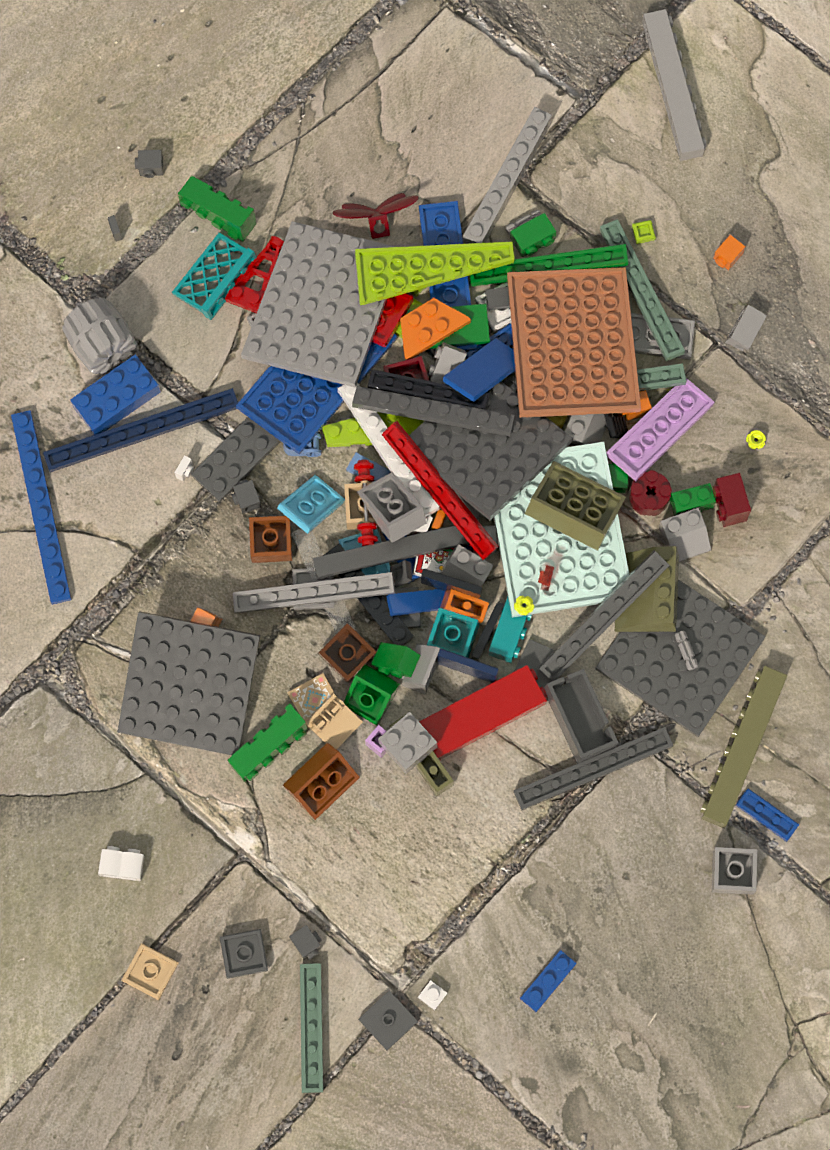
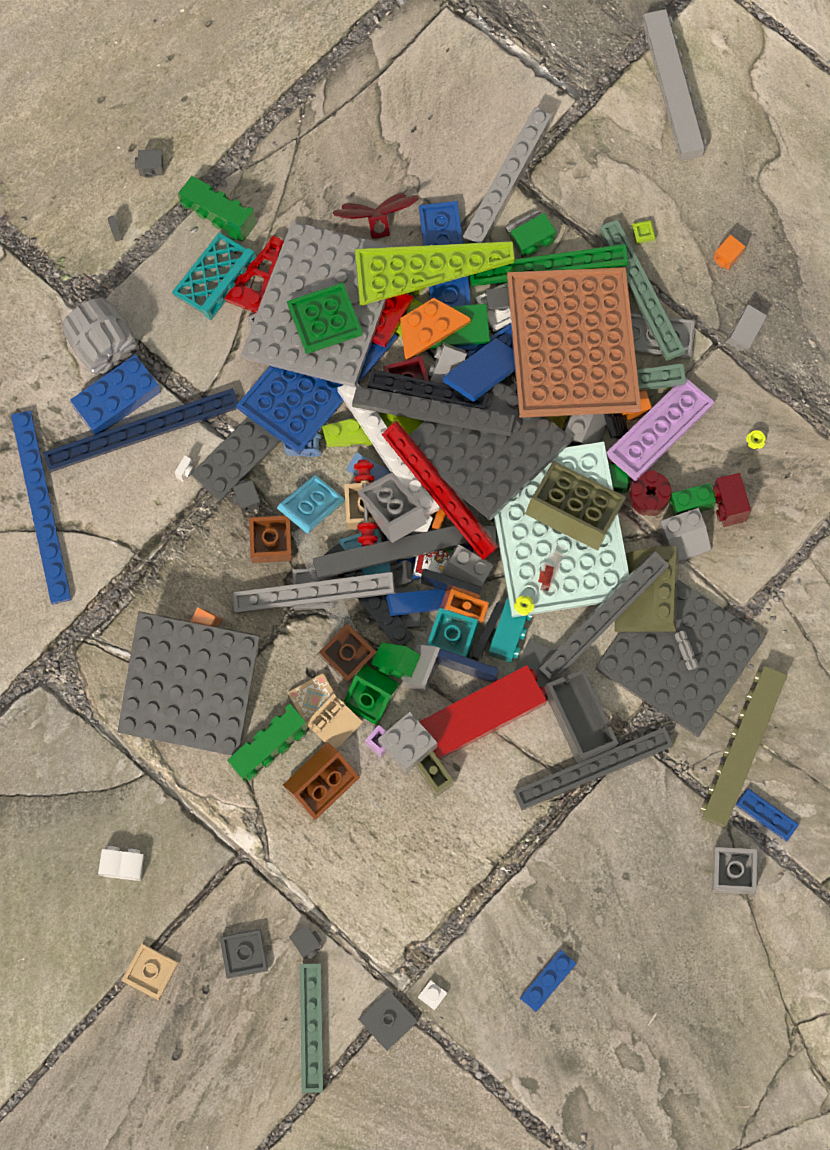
none -> green plate [286,282,363,354]

